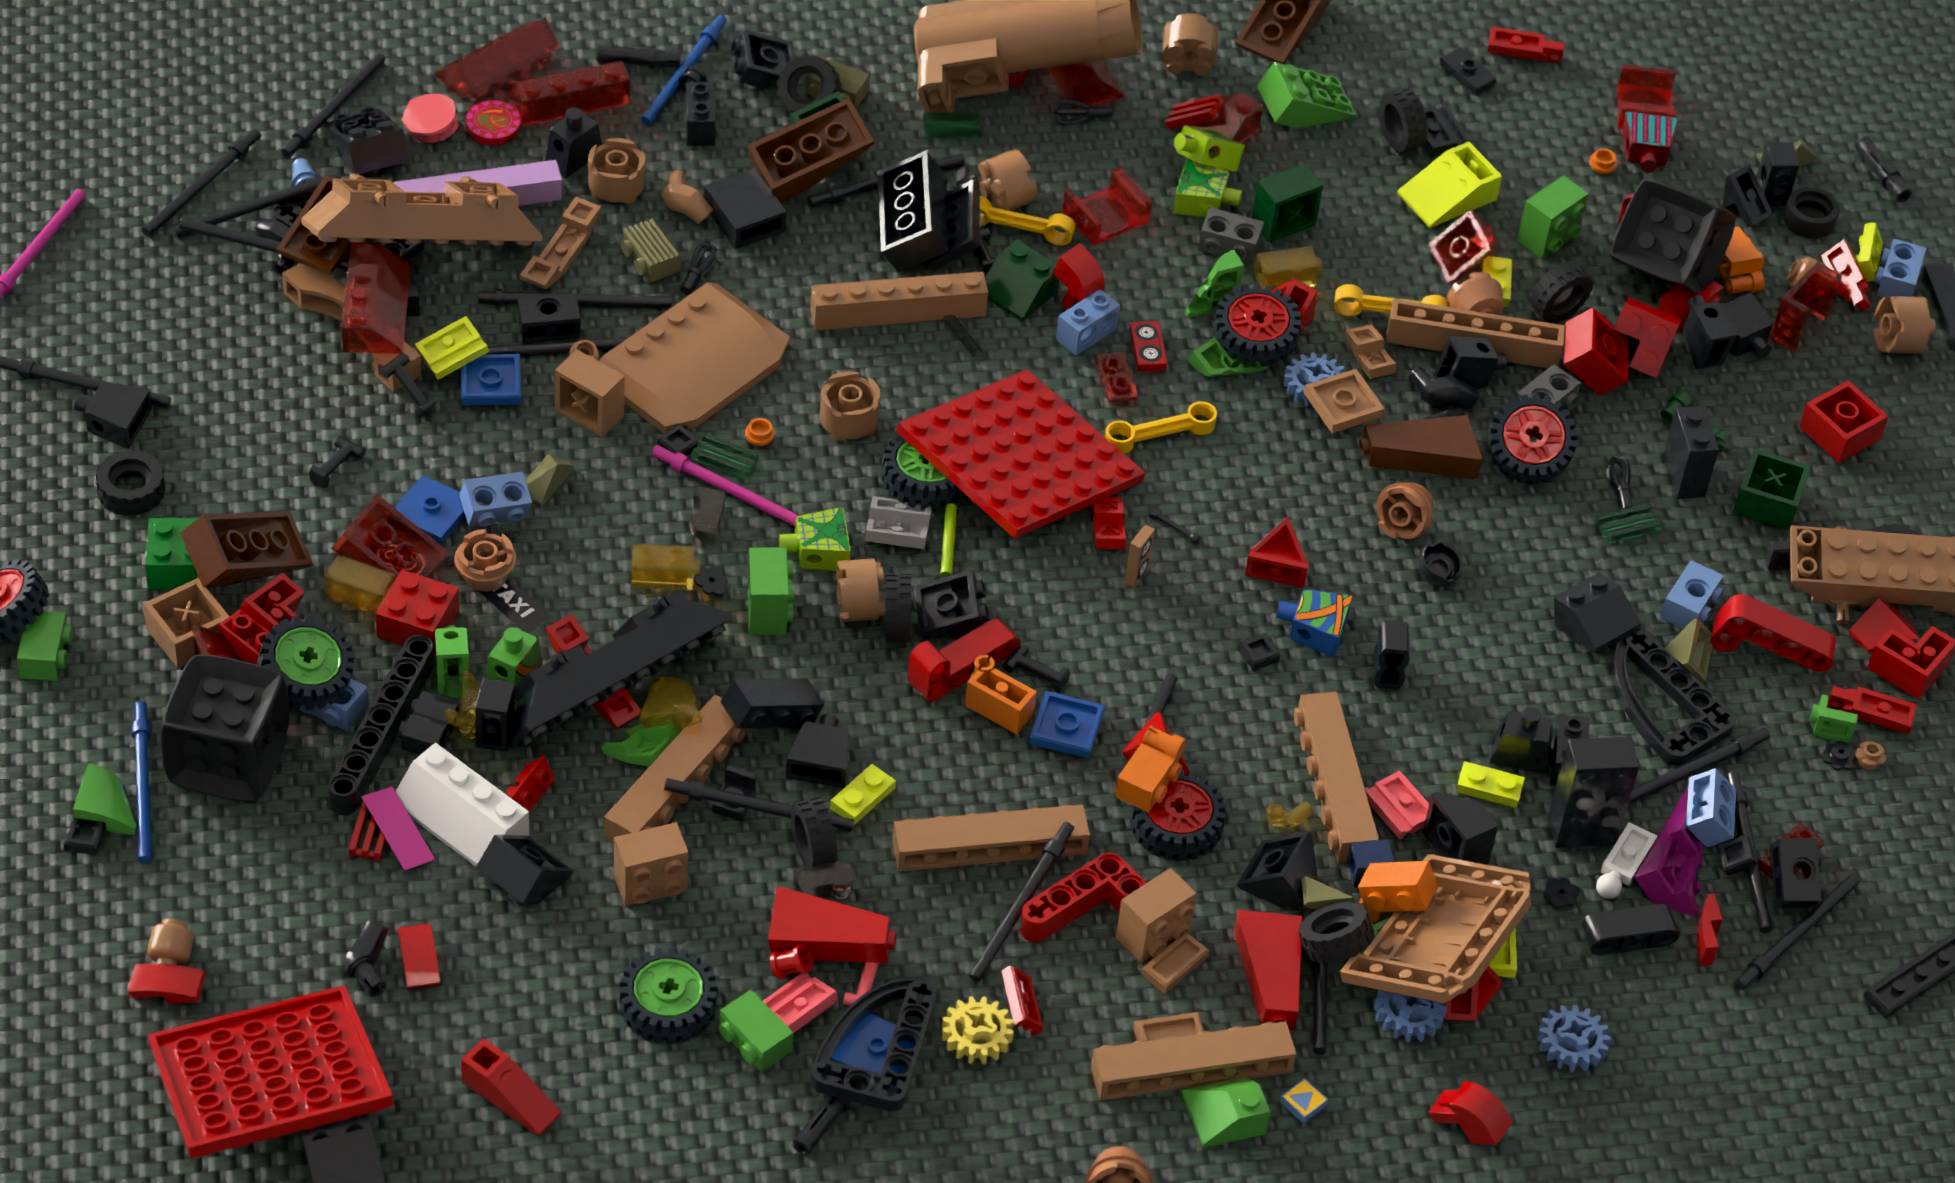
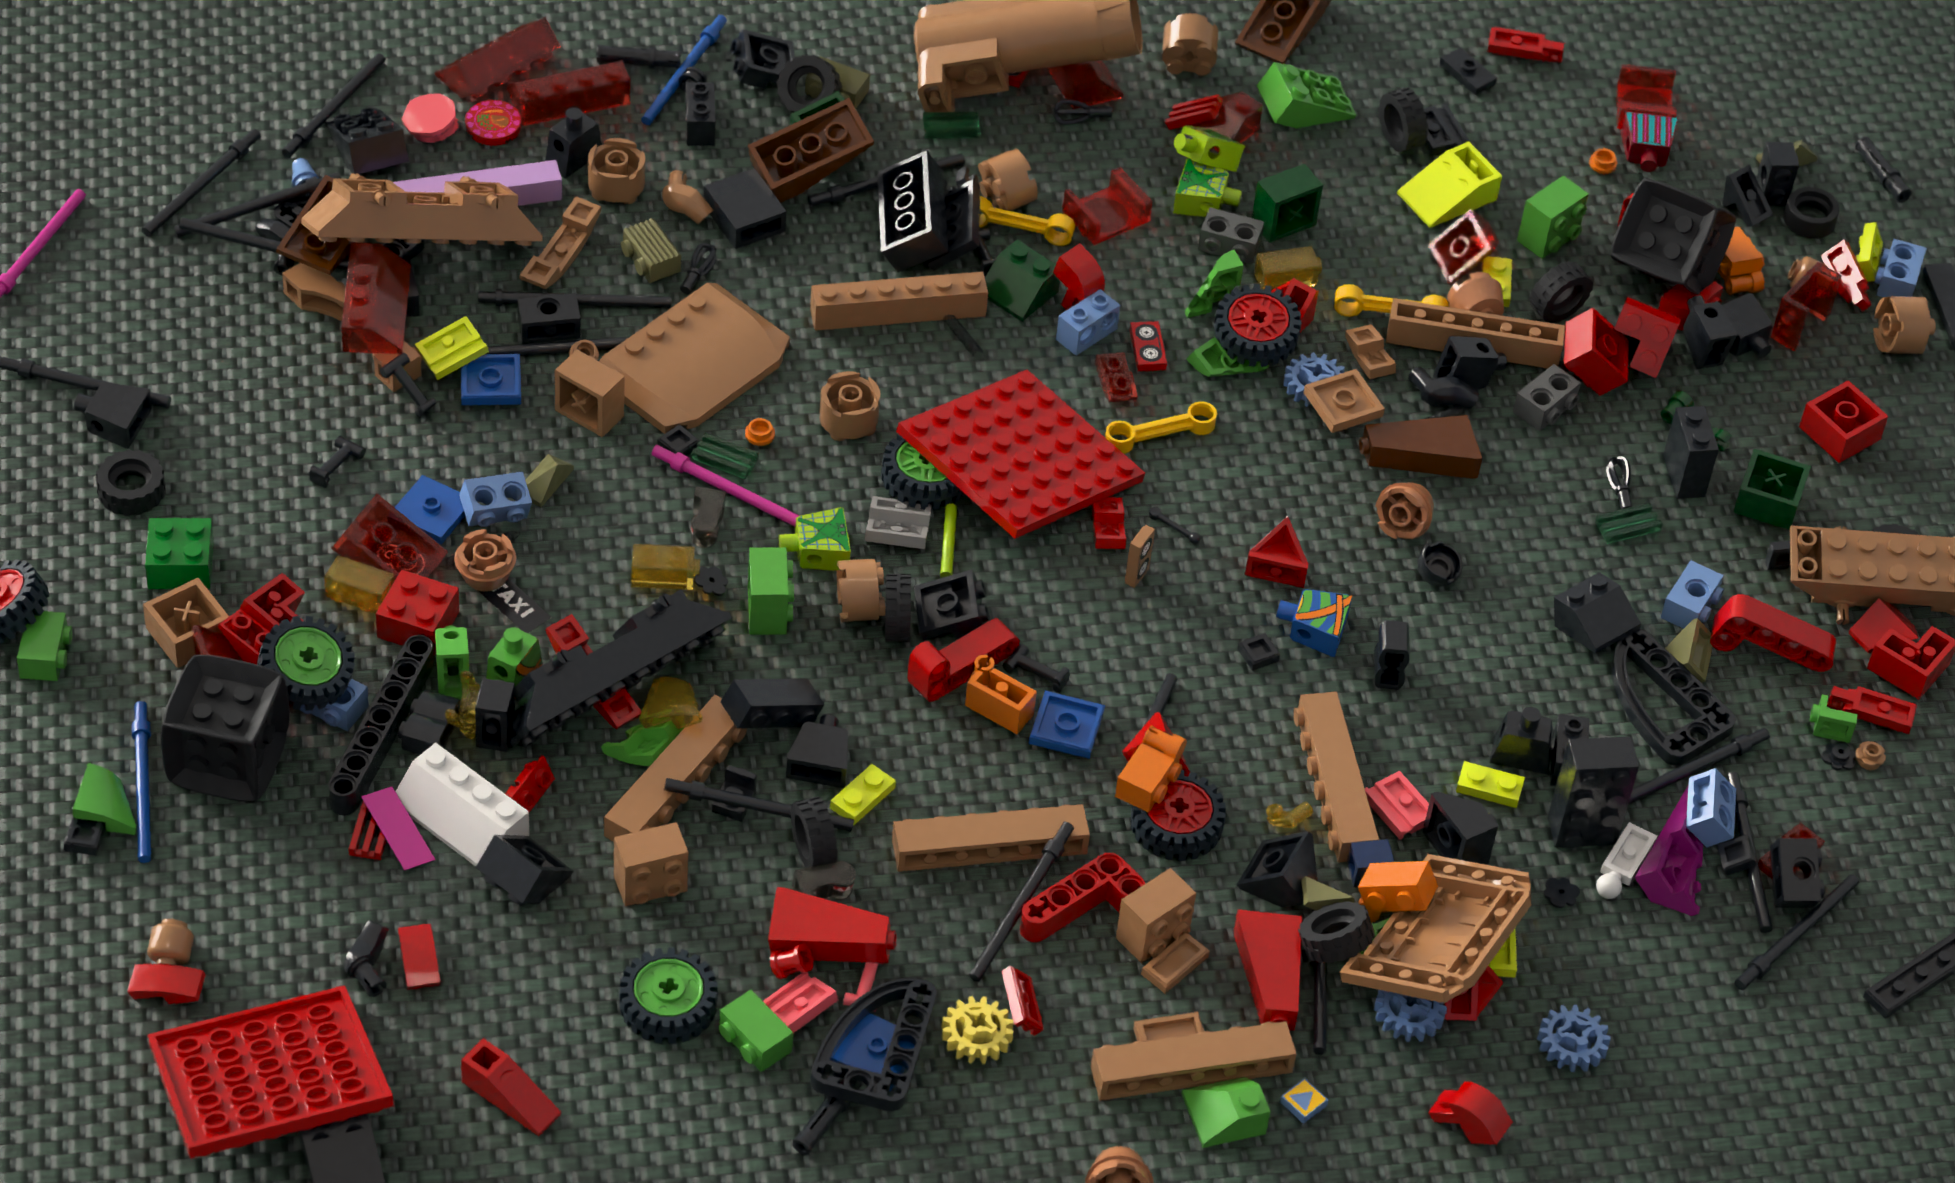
reddish brown slope [180,511,313,587] -> none
wheel [1488,394,1578,484] -> none
black beam [1581,904,1680,955] -> none
red slope [1696,894,1723,967] -> none

